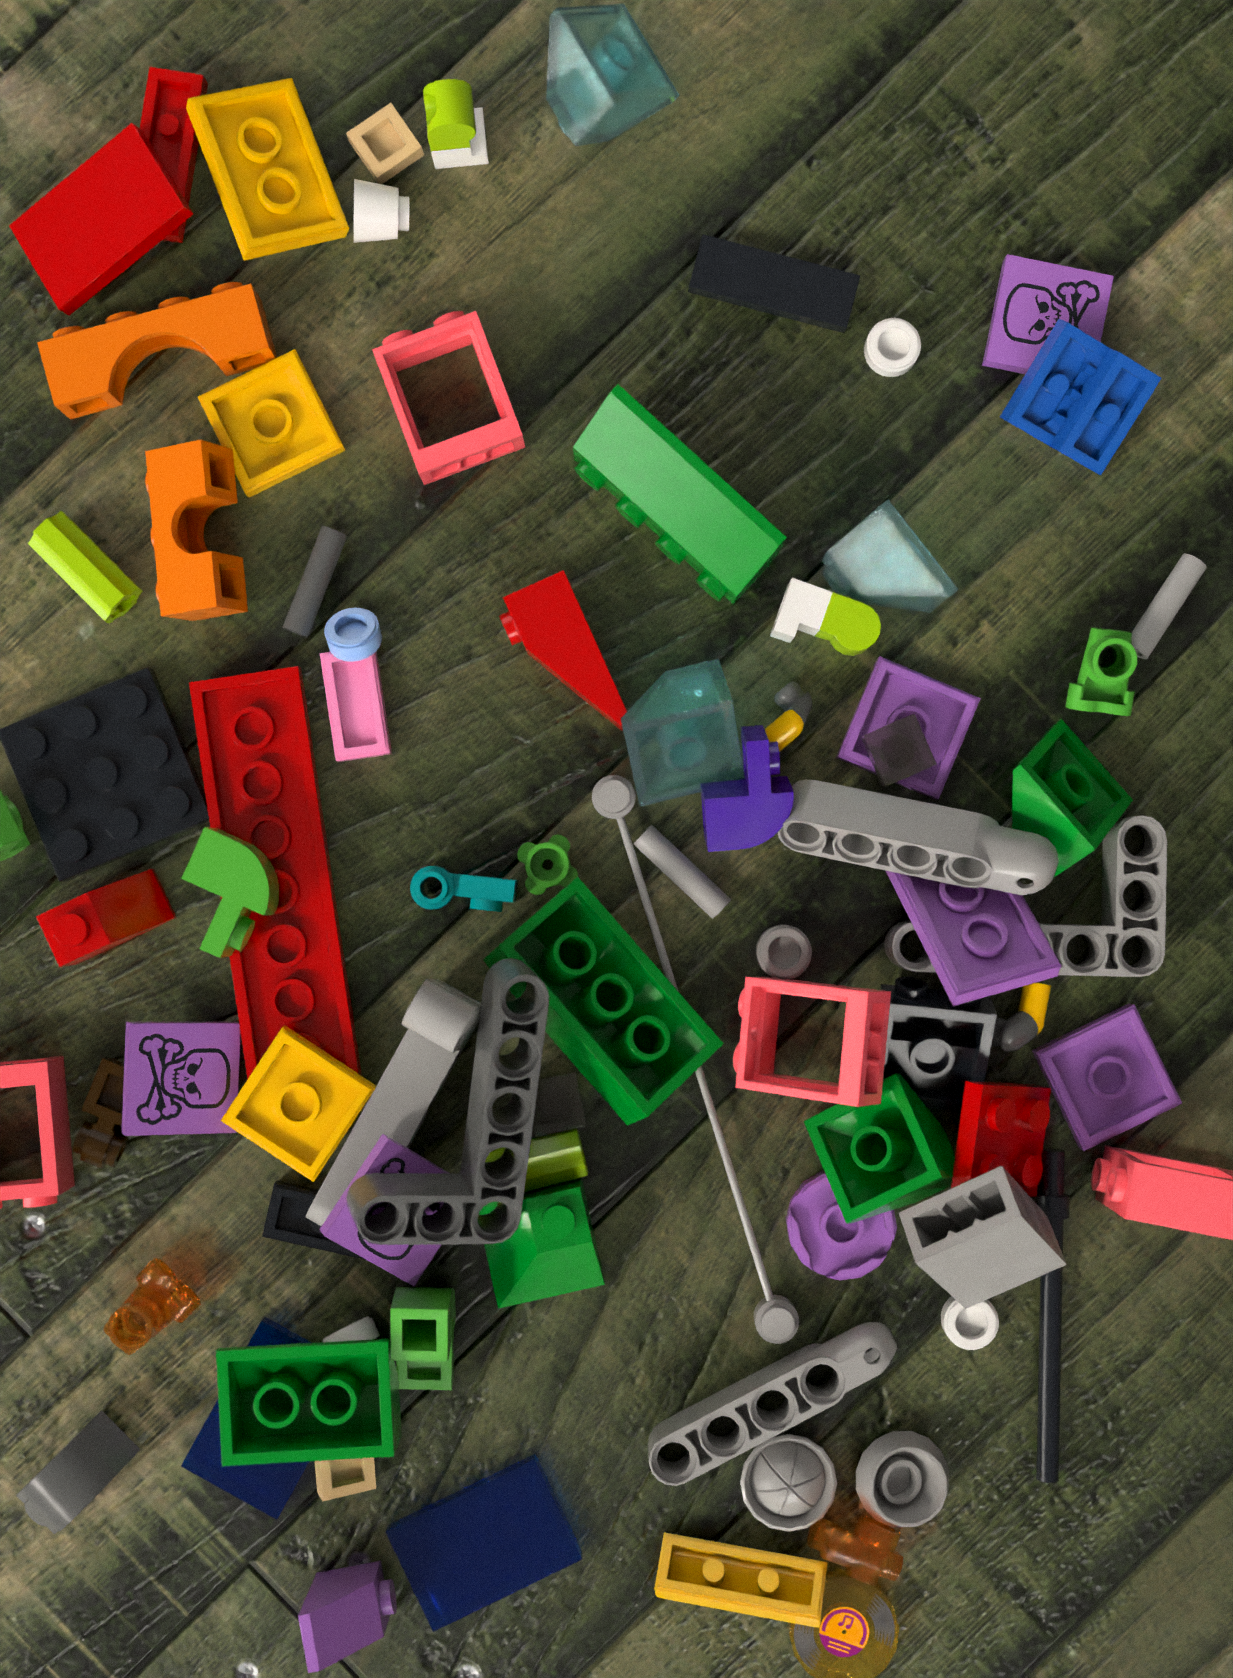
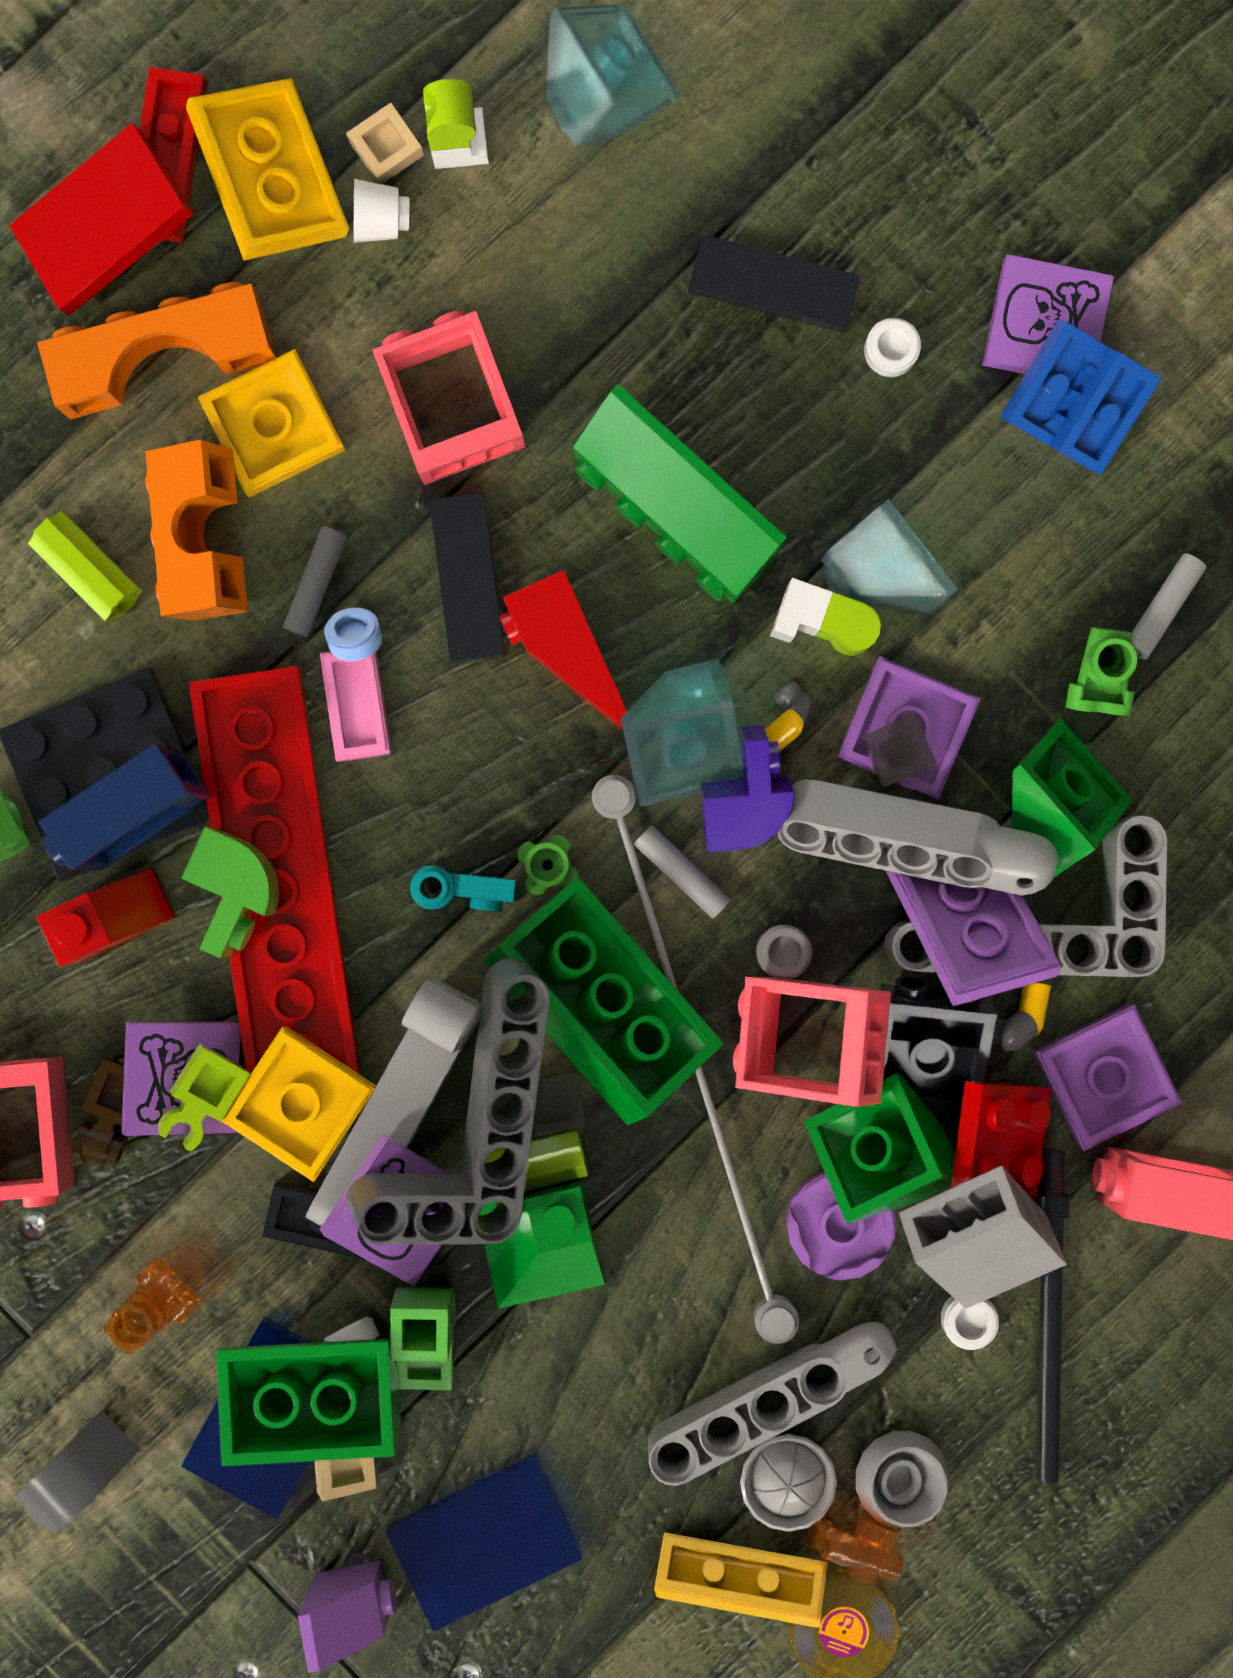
none -> dark blue window [38,744,212,870]
none -> lime plate [157,1043,250,1152]
none -> black tile [429,493,506,664]

